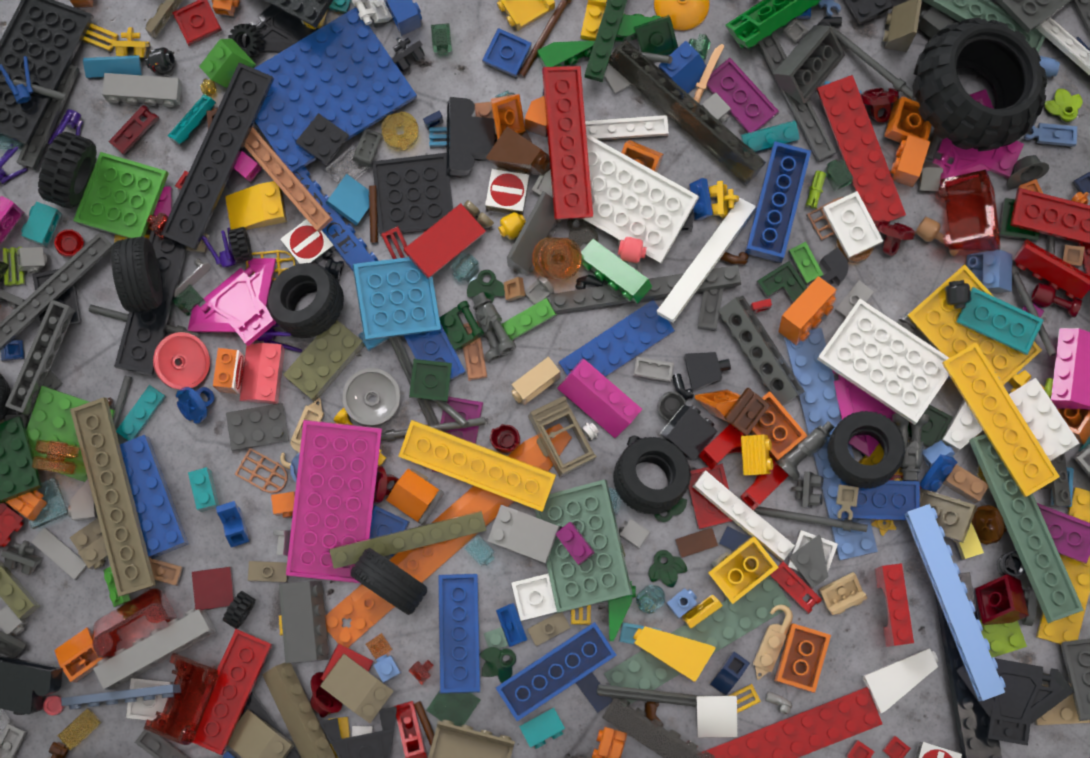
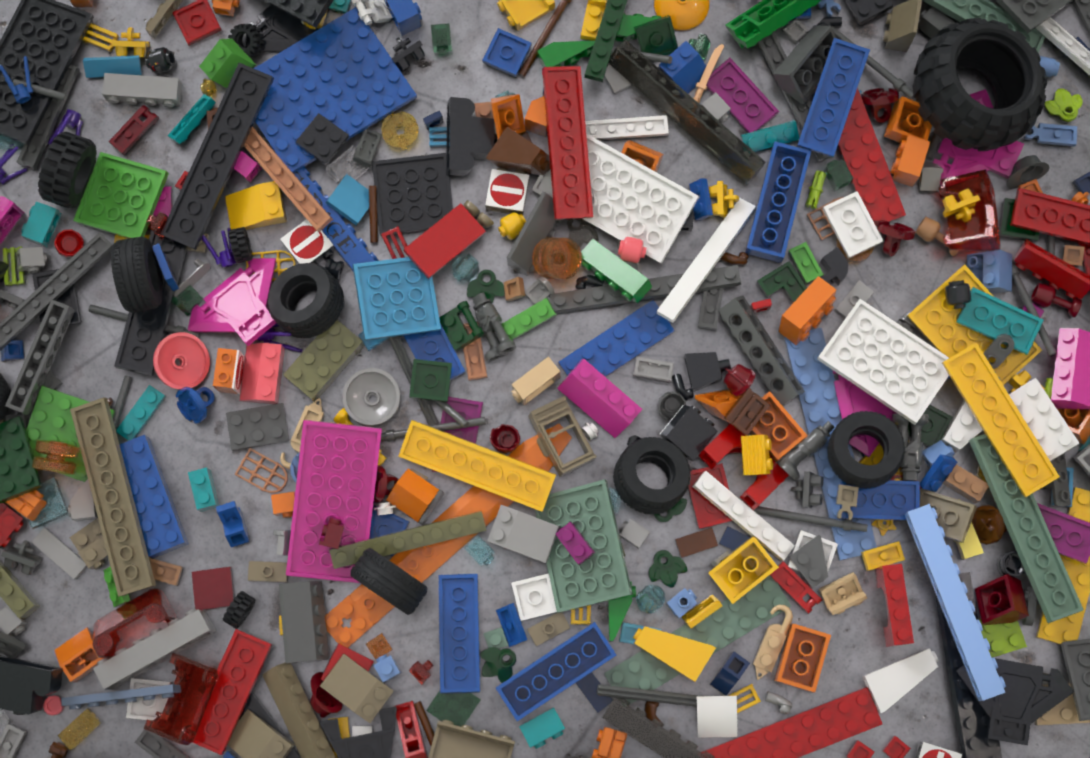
none -> blue tile [152,244,179,291]
none -> dark red brick [319,517,344,549]
none -> white plate [373,502,396,515]
none -> dark red piece [724,364,756,397]
none -> blue plate [797,38,870,158]
none -> yellow plate [861,541,905,571]
none -> yellow hips [942,188,980,222]
none -> dark grey plate [983,334,1014,369]

